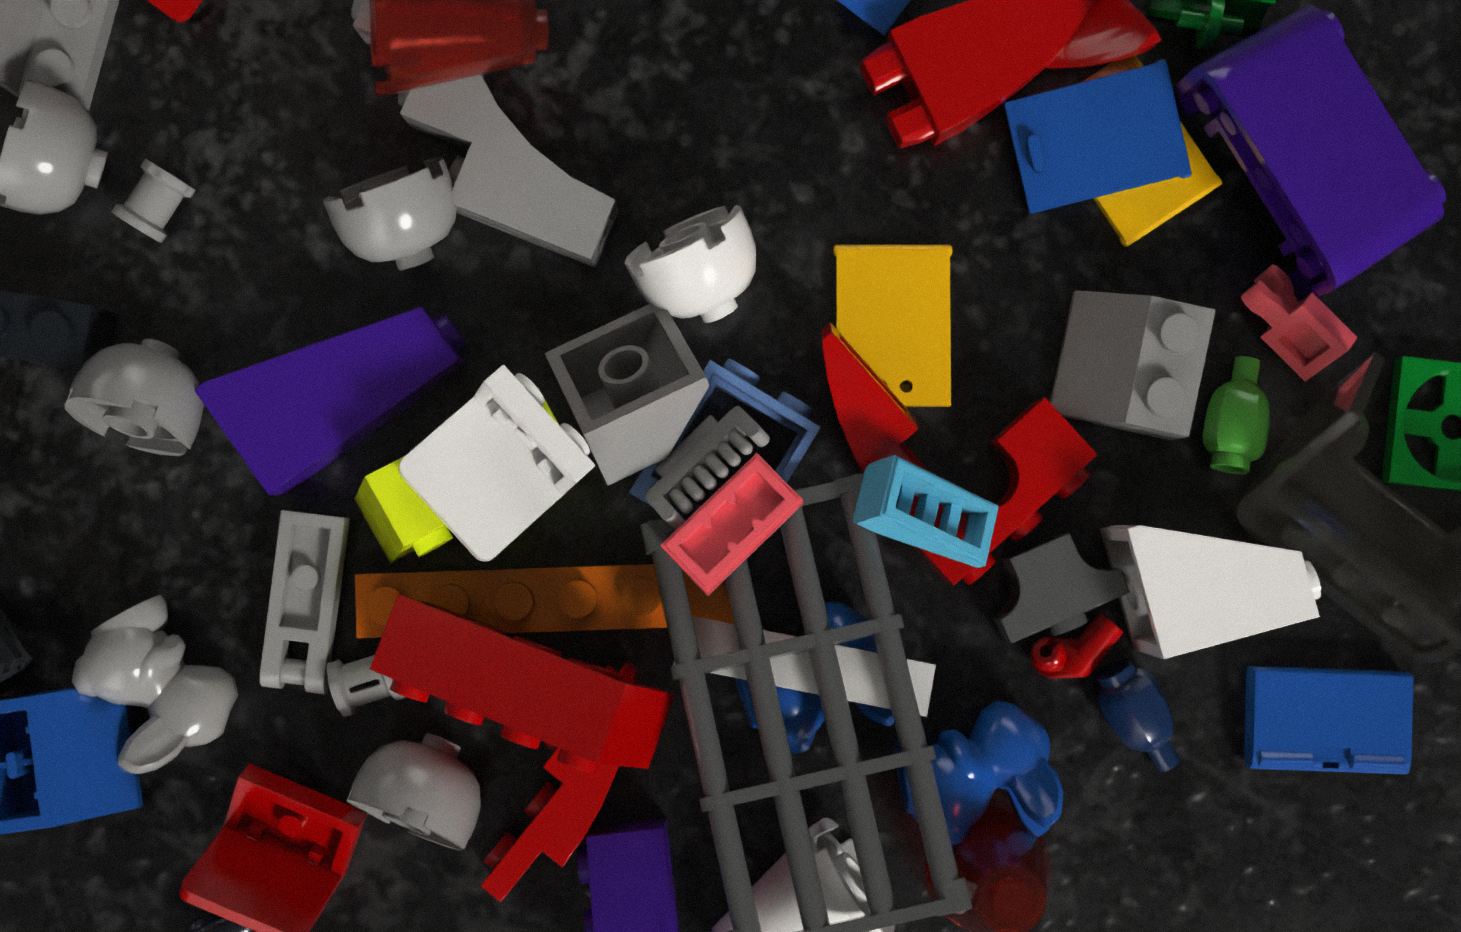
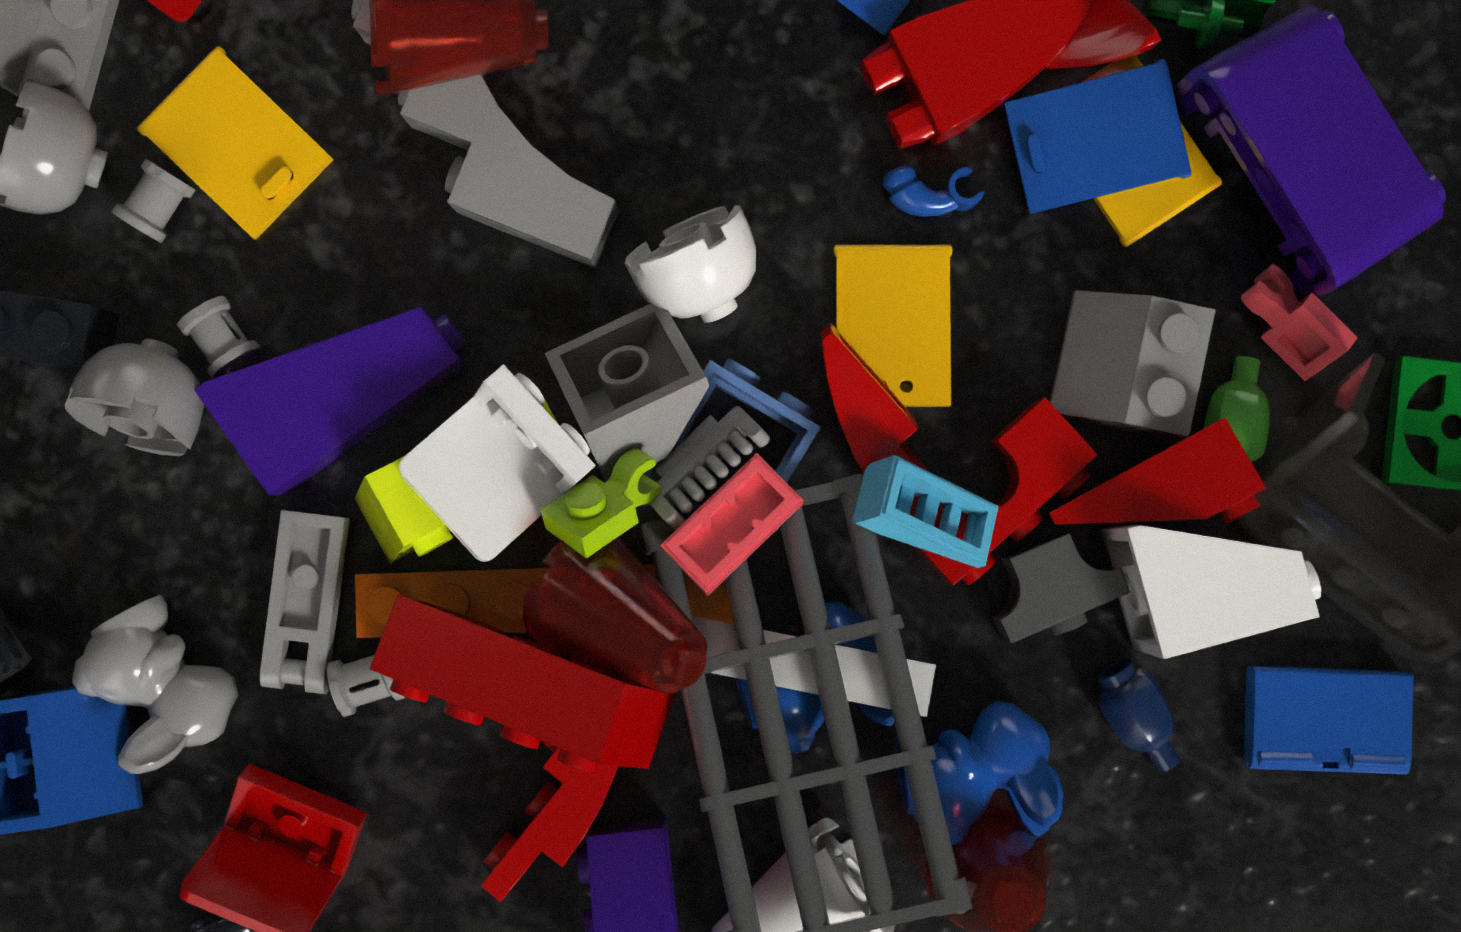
light grey cylinder [323,157,457,270] -> none
light grey cylinder [346,733,481,851] -> none
red arm [1030,613,1123,679] -> none
none -> yellow container [137,46,334,240]
none -> light grey bush [177,296,262,379]
none -> clear red cone [523,537,707,694]
none -> lime plate [540,448,662,558]
none -> blue arm [883,164,985,217]
none -> red slope [1049,417,1267,525]

